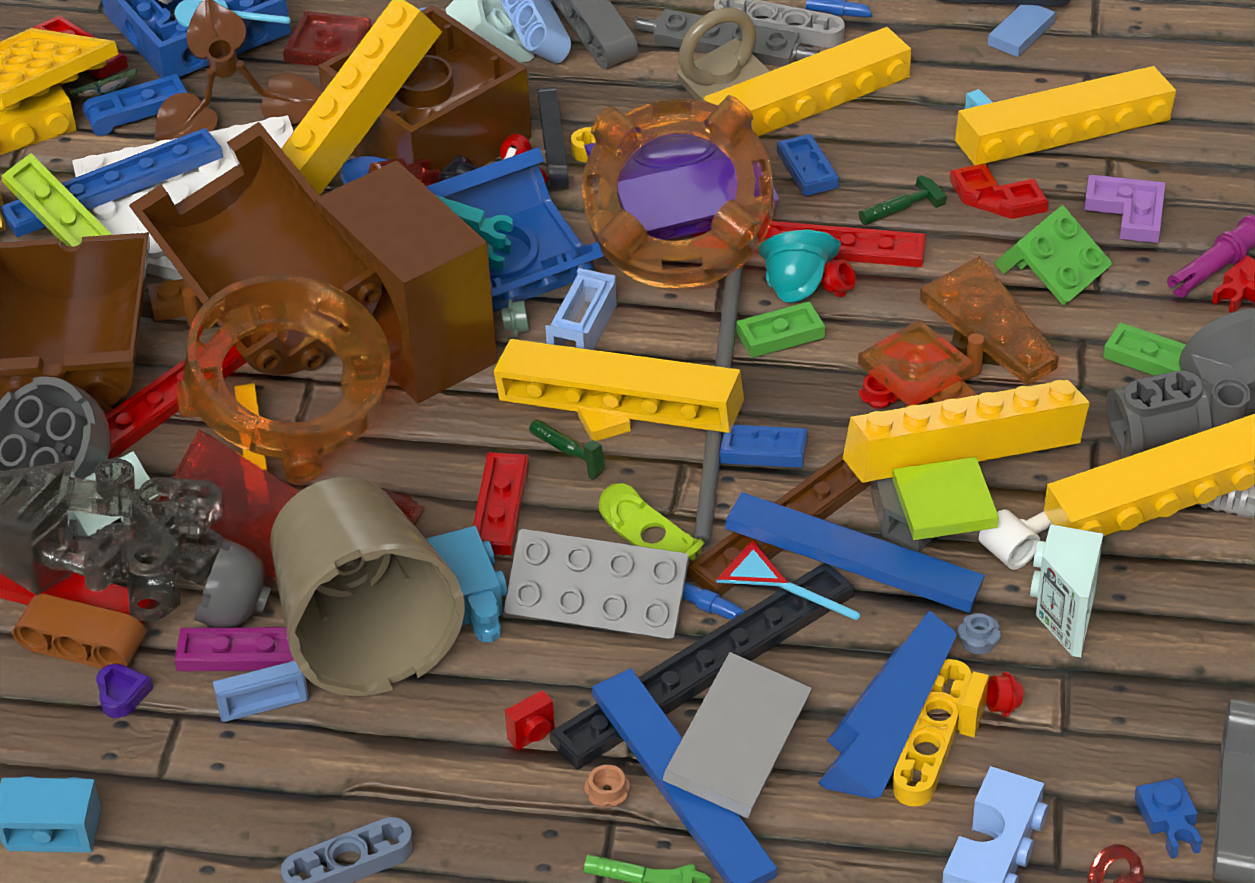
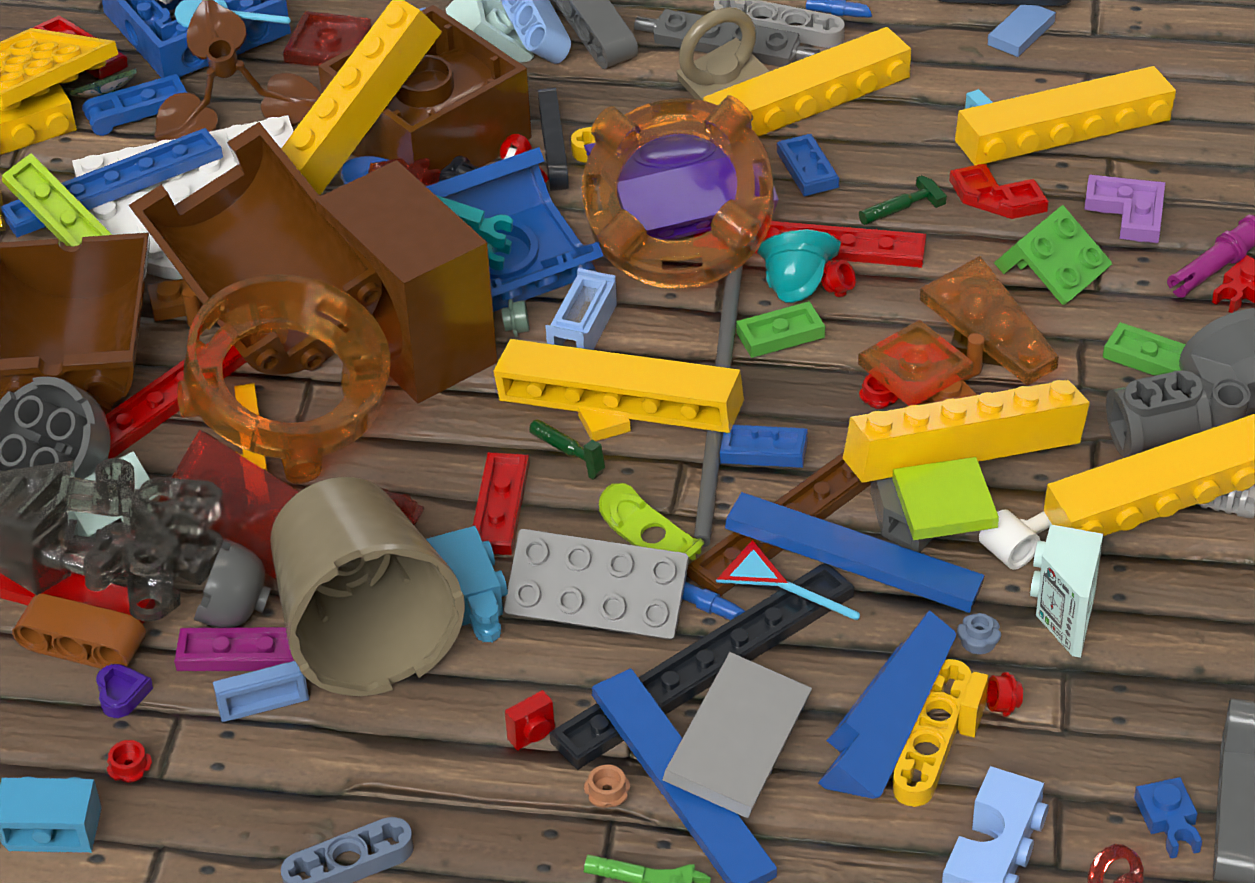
none -> red plate [107,740,152,783]

